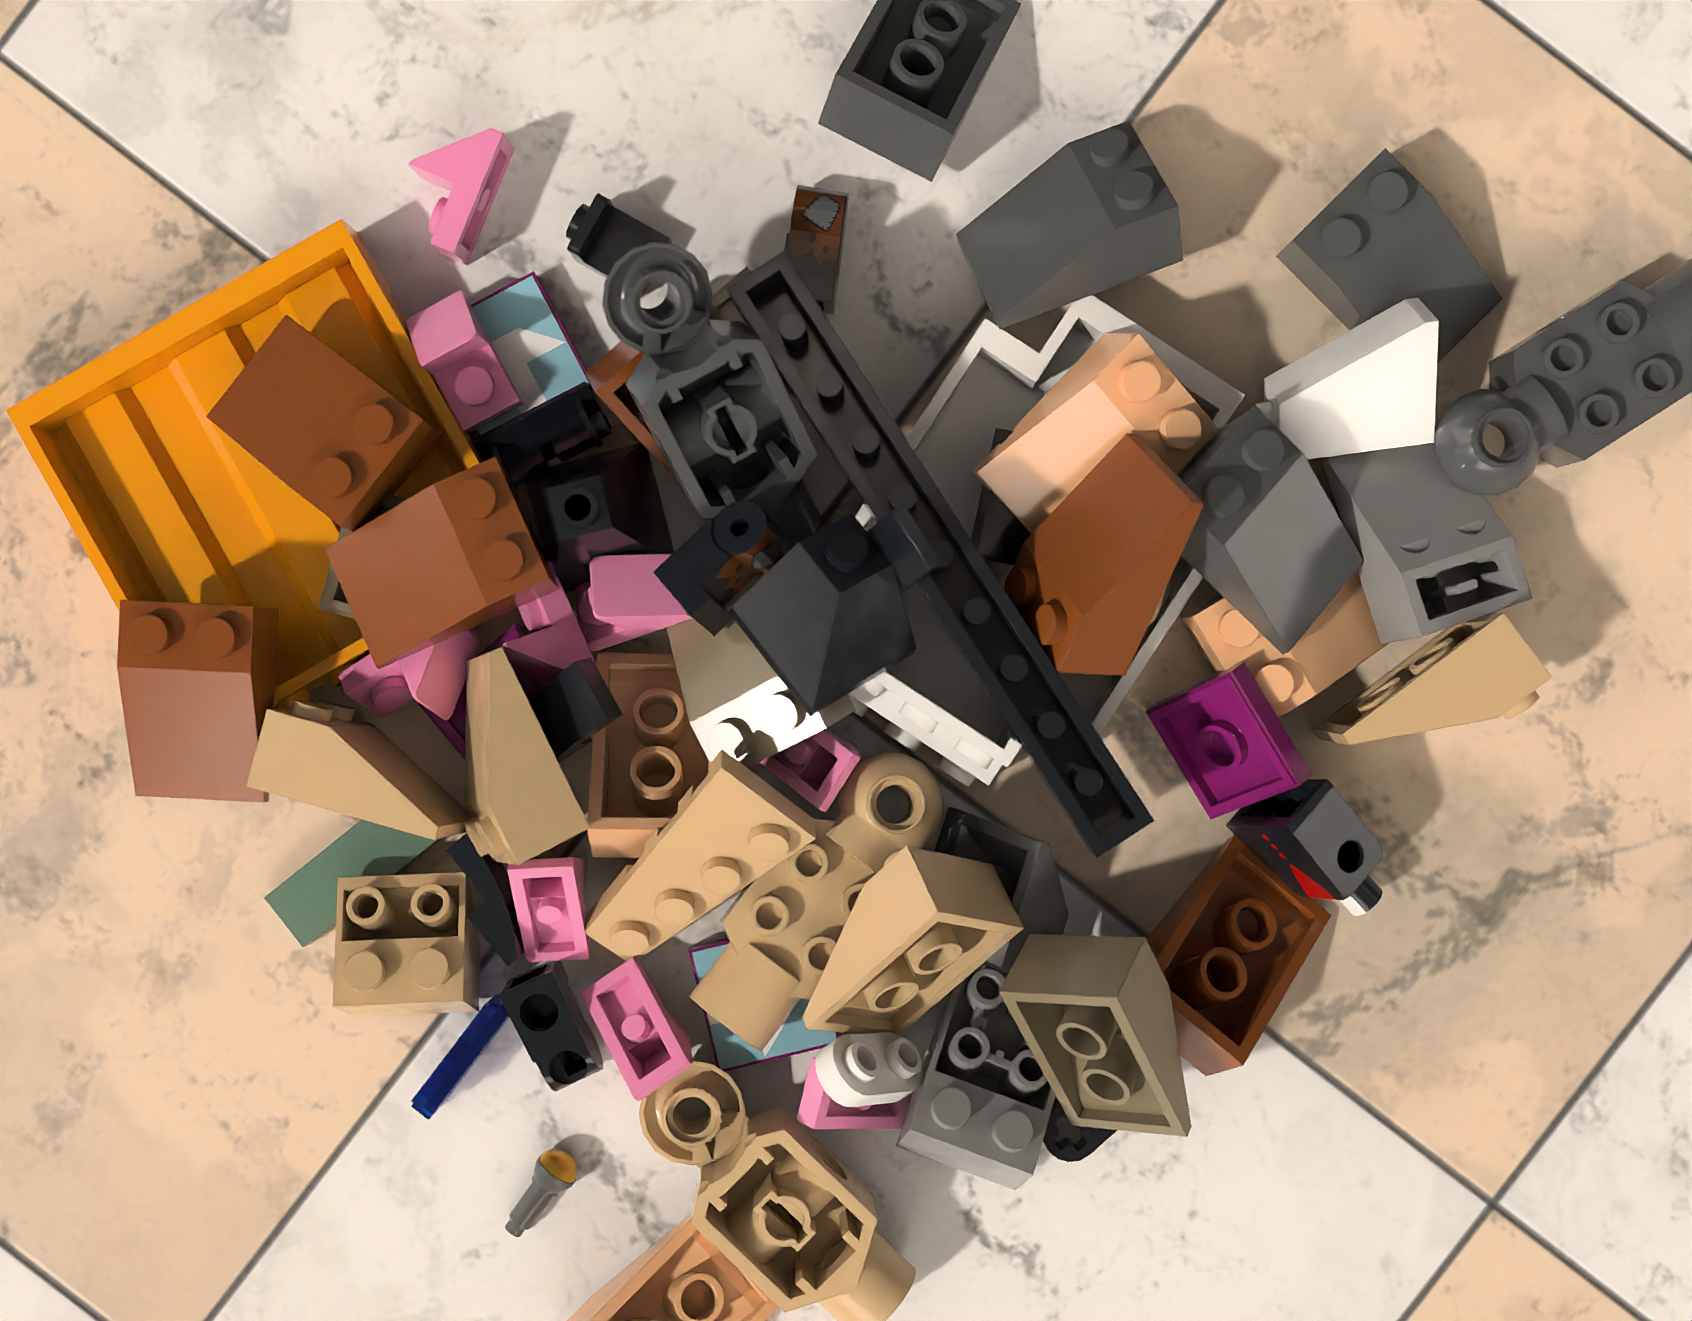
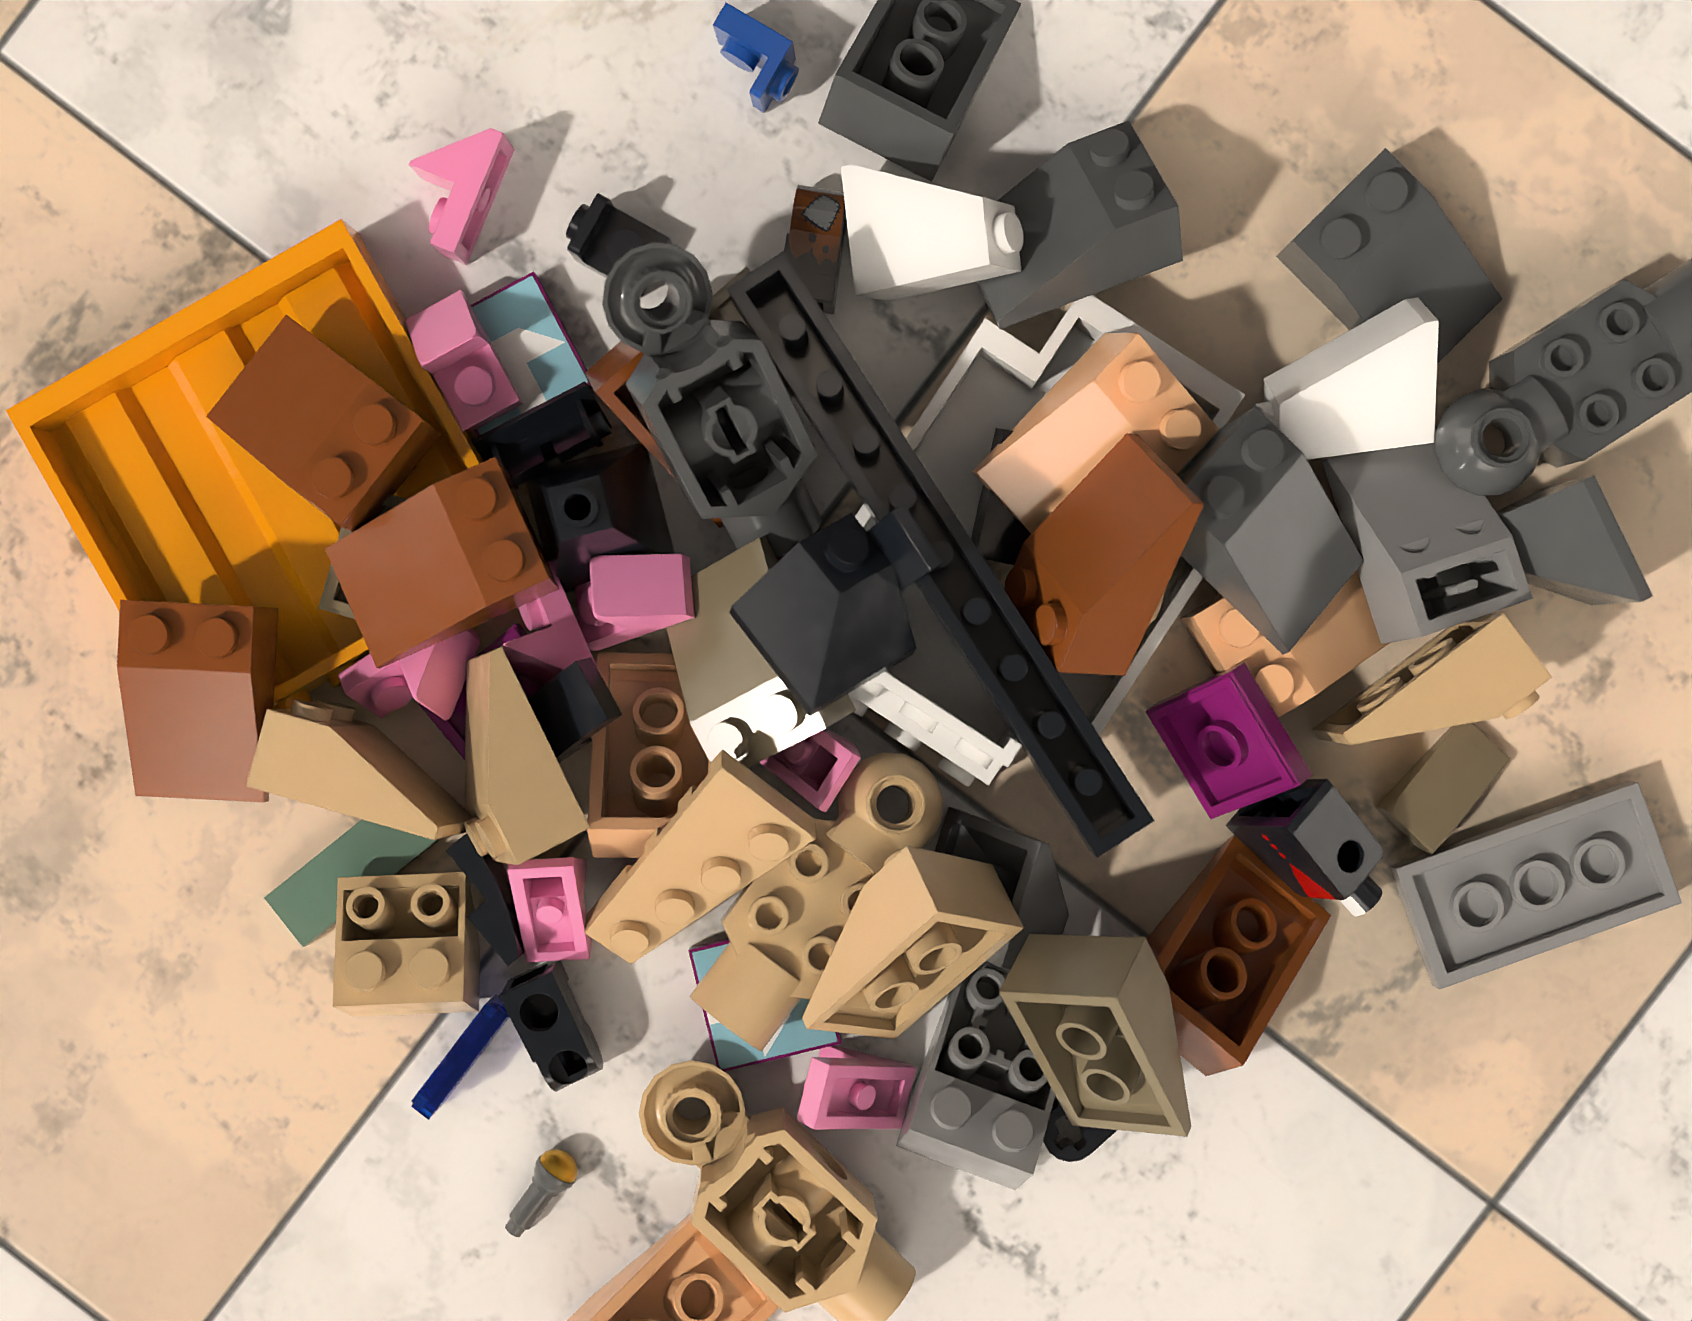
bright pink slope [580,957,693,1101] -> none
black leg [653,500,787,636] -> none
white plate [815,1032,923,1107] -> none
none -> blue bracket [713,3,799,113]
none -> white slope [841,164,1024,301]
none -> dark tan slope [1375,723,1510,854]
none -> light grey plate [1389,781,1682,990]
none -> dark grey slope [1496,475,1653,605]

